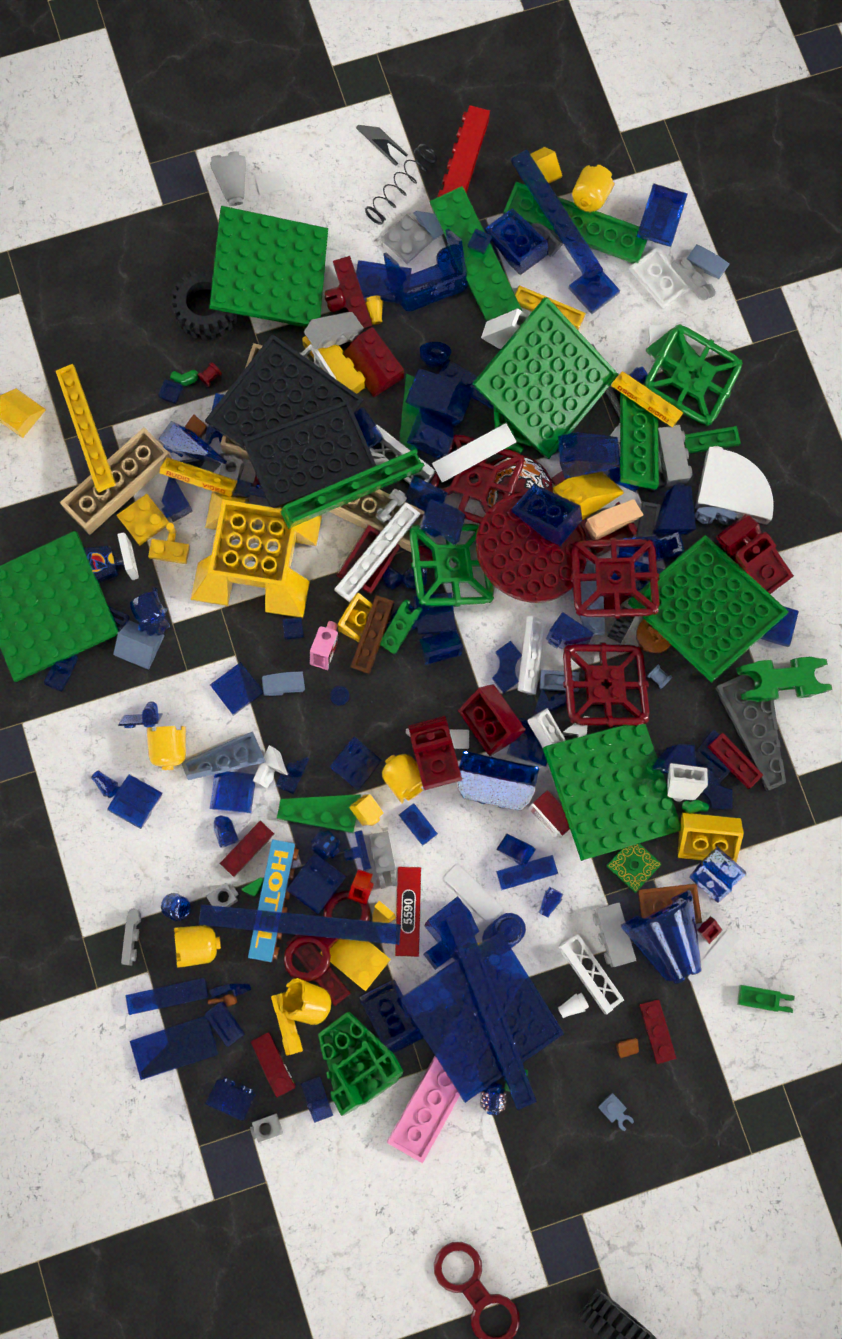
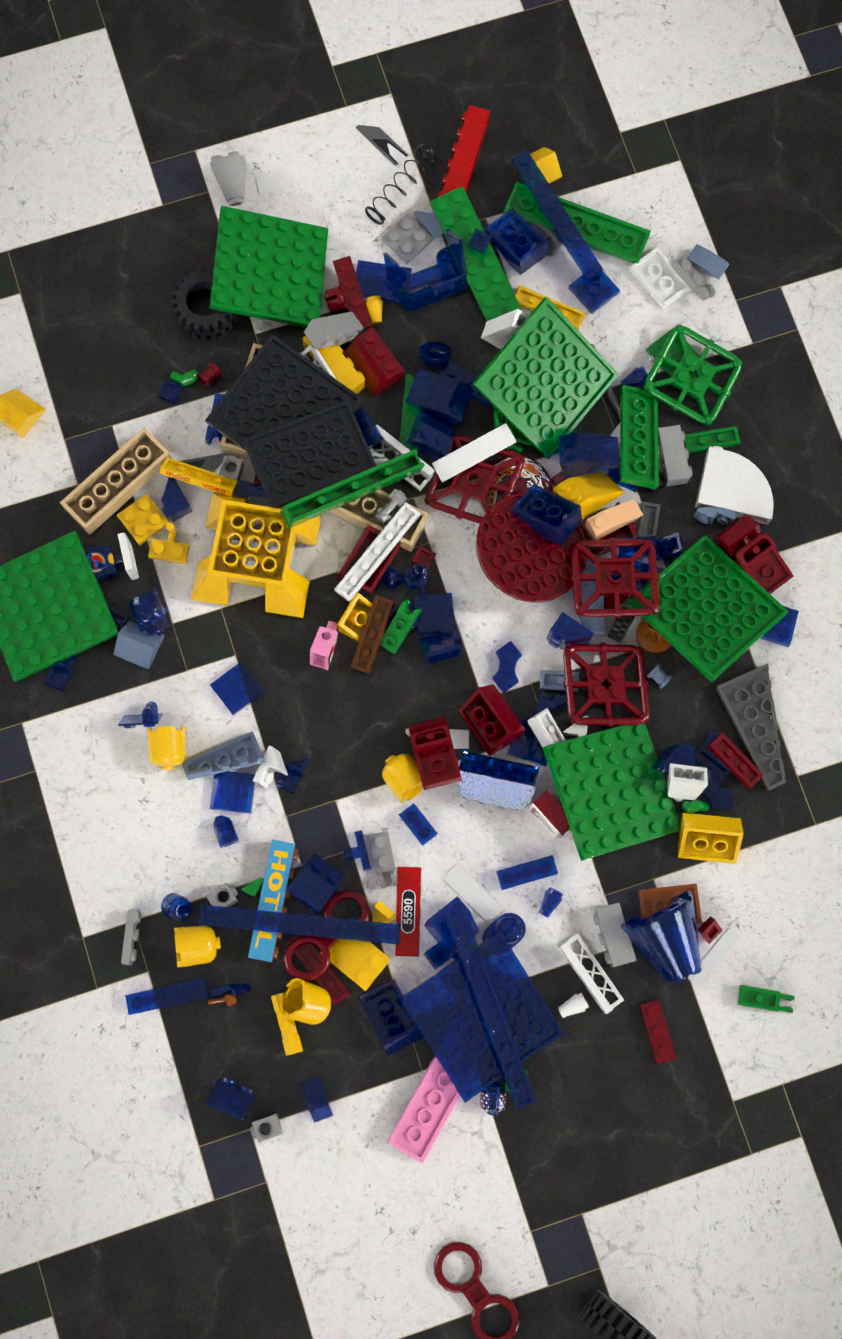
yellow plate [56,364,116,492] -> none
clear blue cone [91,770,120,798] -> none
clear blue slope [107,774,162,829] -> none
clear blue tile [130,1015,219,1080] -> none
clear blue slope [159,421,227,464] -> none
dark orange slope [182,415,209,443] -> none
clear blue plate [205,1001,245,1047] -> none
dark red plate [219,820,275,877] -> none
dark red slope [251,1032,296,1098] -> none
sand blue slope [262,672,305,696] -> none
green wing [277,794,361,833] -> none
clear blue tile [283,618,304,639] -> none
clear blue head [311,830,340,860] -> none
green wedge [318,1012,403,1116] -> none
clear blue plate [330,686,350,705] -> none
clear blue hinge [330,737,382,791] -> none
red brick [348,869,374,905] -> none
yellow brick [349,794,384,826] -> none
clear blue tile [405,476,448,524] -> none
green plate [409,522,494,607] -> none
clear blue slope [420,499,466,545] -> none
clear blue slope [496,834,536,866] -> none
white plate [518,616,545,695] -> none
yellow cylinder [572,165,615,212] -> none
sand blue plate [598,1093,634,1131] -> none
green plate [606,843,662,893] -> none
yellow plate [611,371,683,428] -> none
dark orange slope [615,1038,639,1058] -> none
clear blue slope [636,183,688,247] -> none
clear blue slope [653,484,696,535] -> none
clear blue slope [689,846,746,903] -> none
green piece [737,657,832,702] -> none

